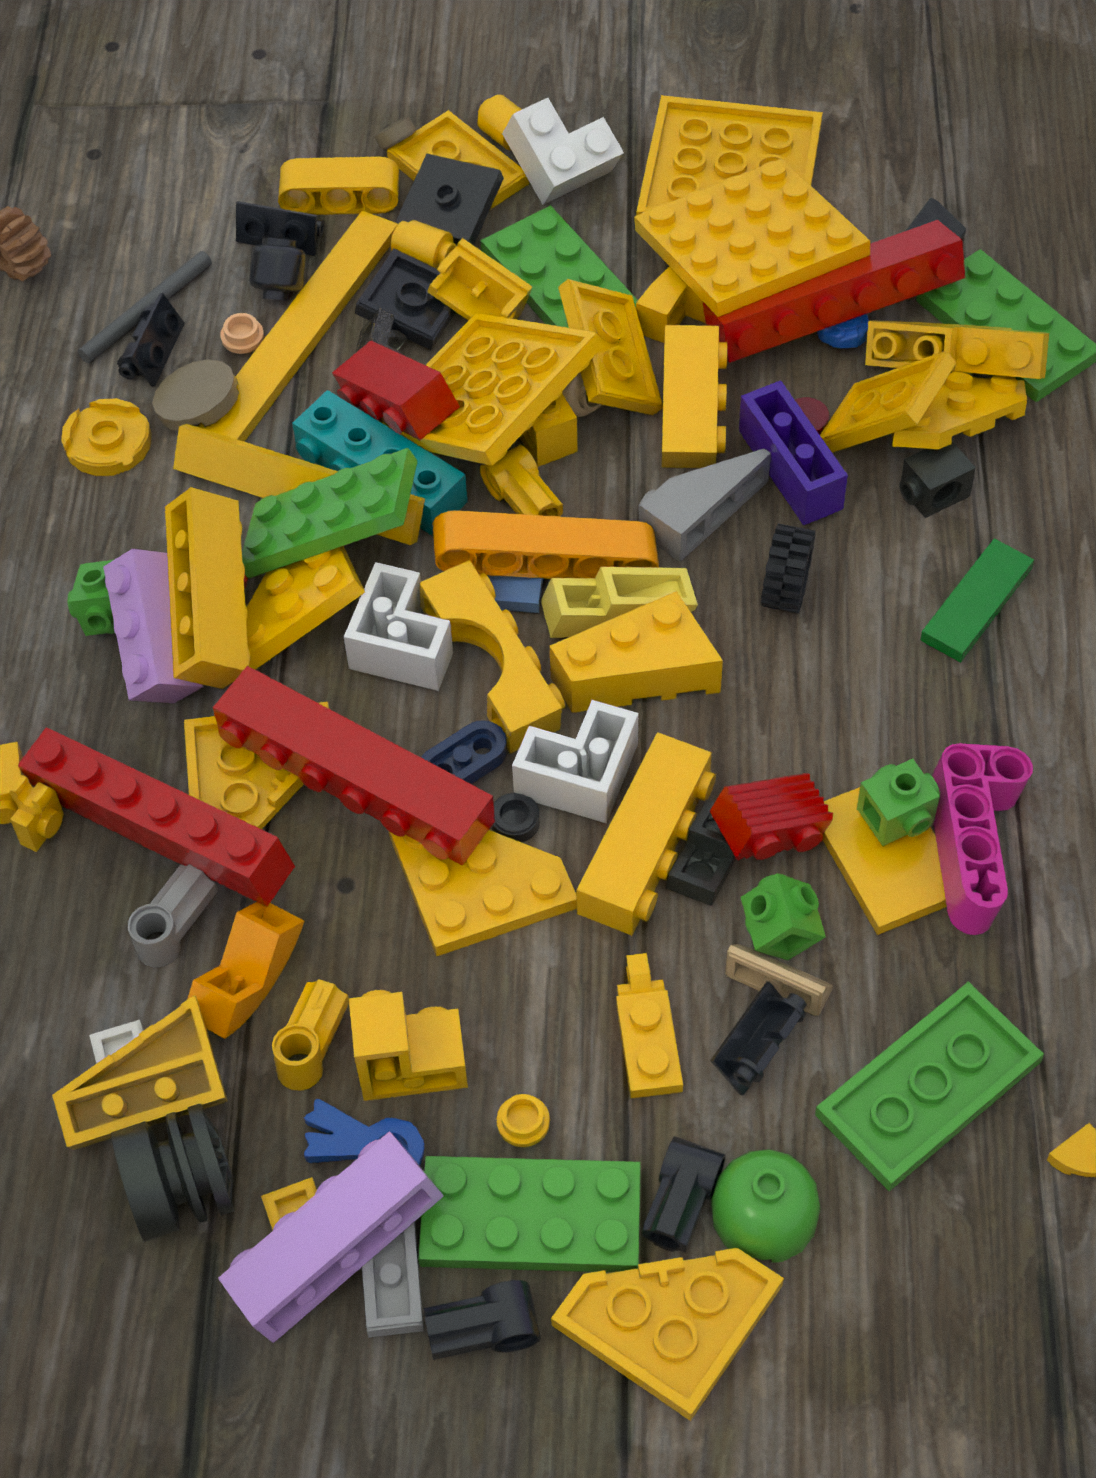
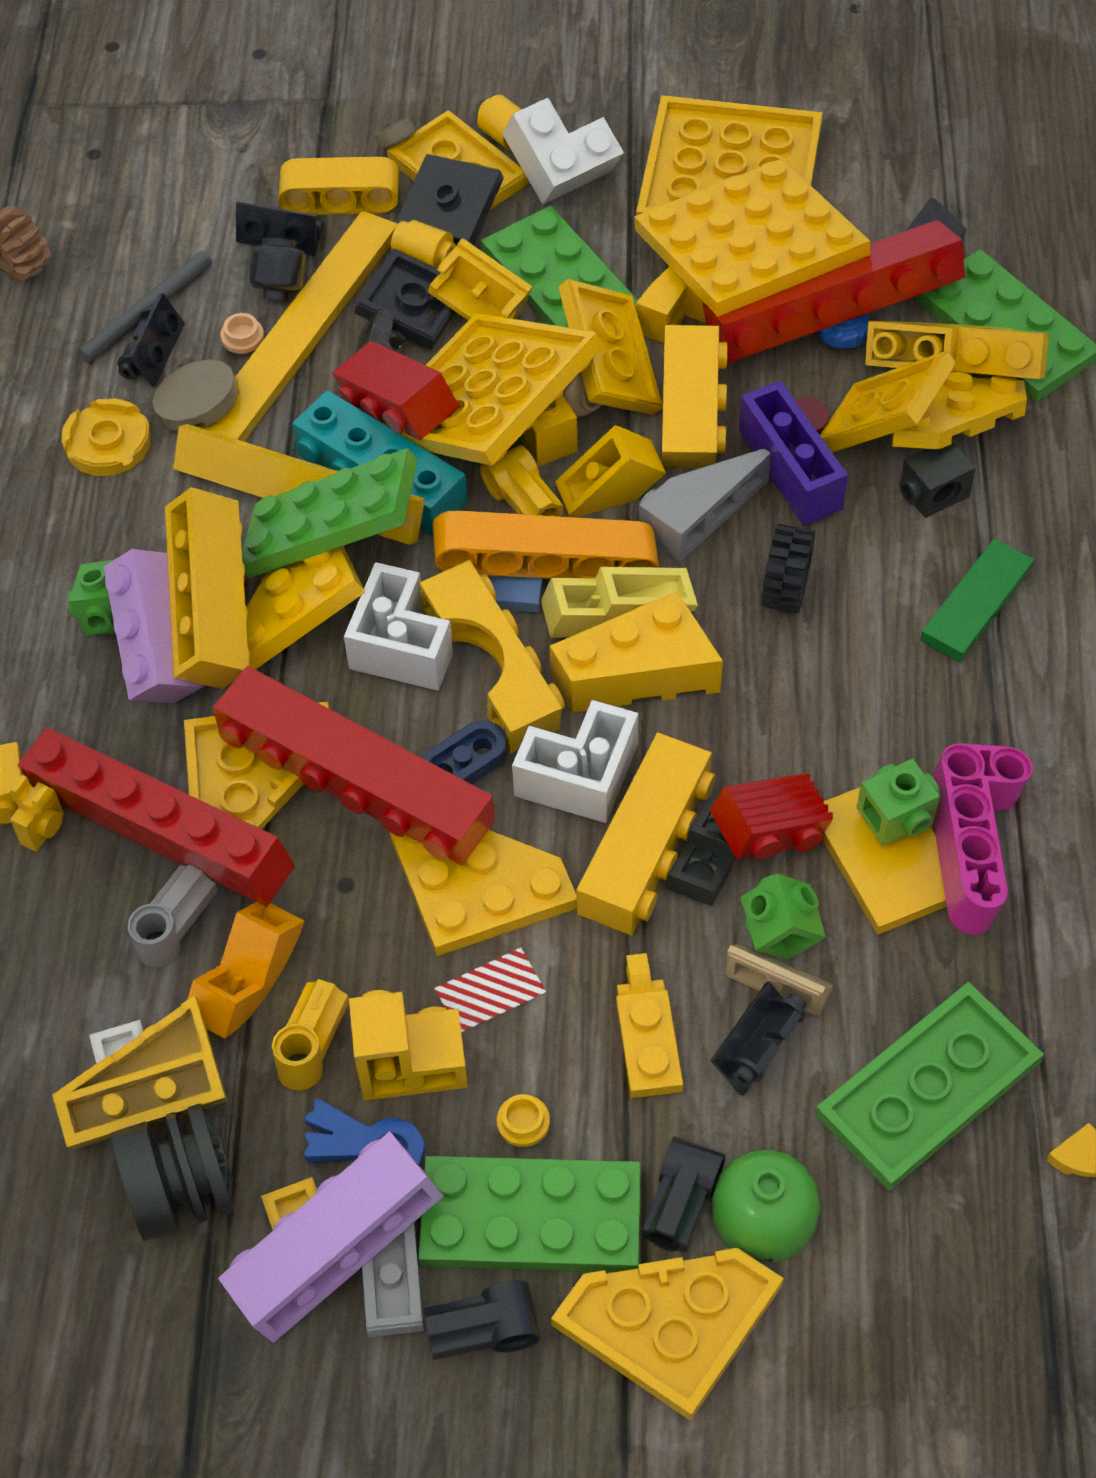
black tile [491,793,540,843] -> none
none -> sticker [435,948,546,1033]
none -> yellow slope [555,425,666,518]

